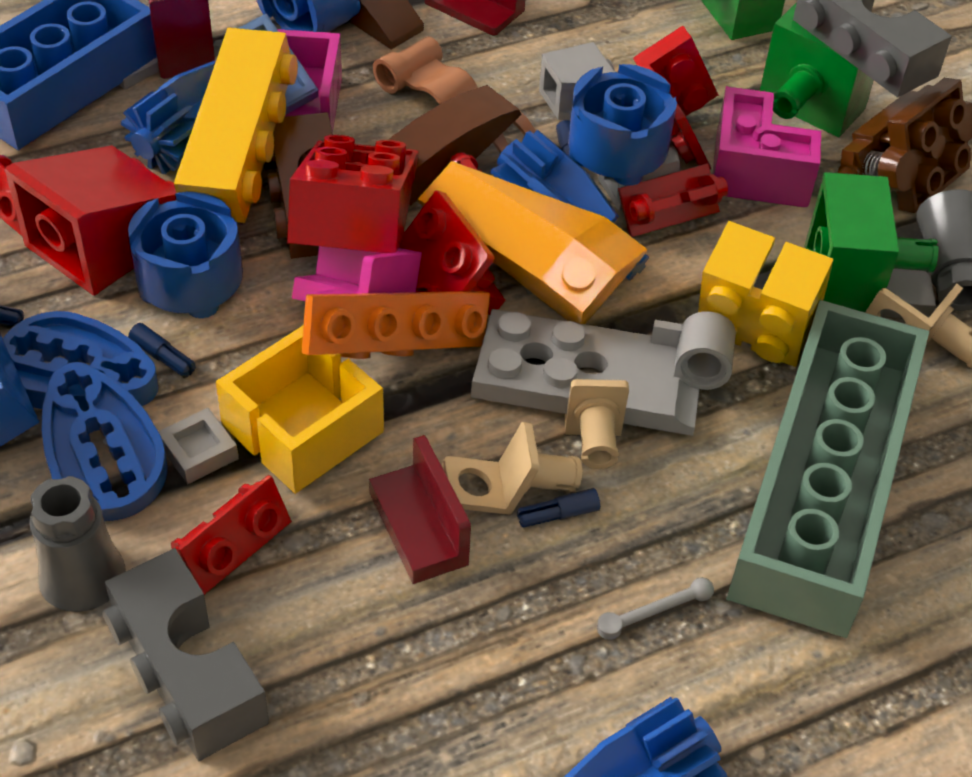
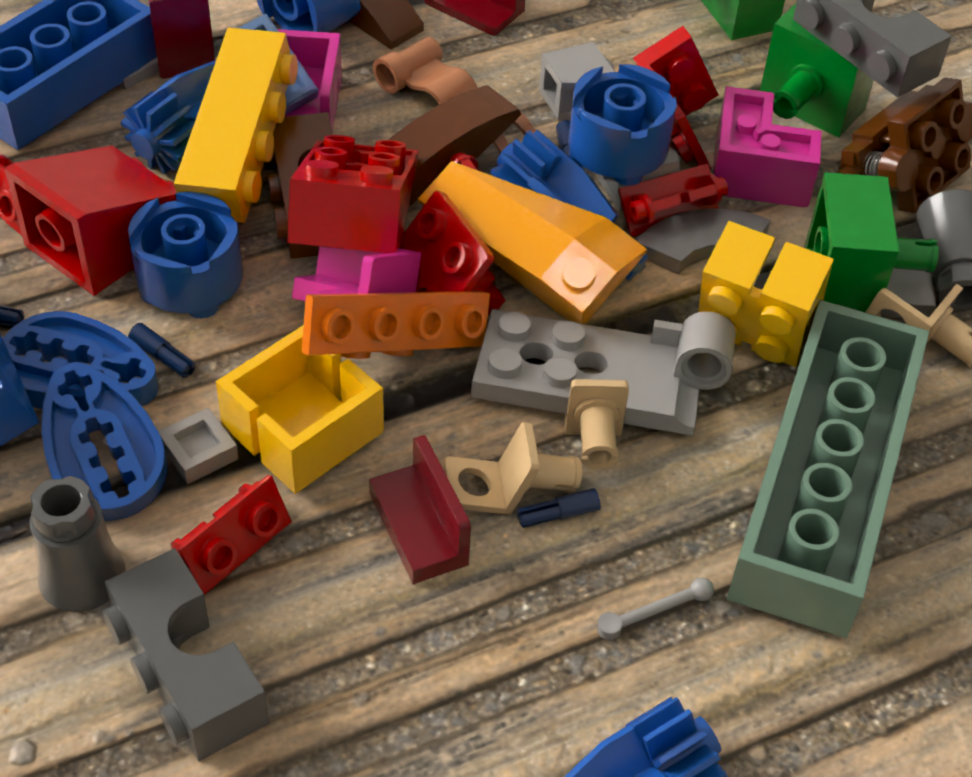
none -> flat silver tile [636,209,771,274]

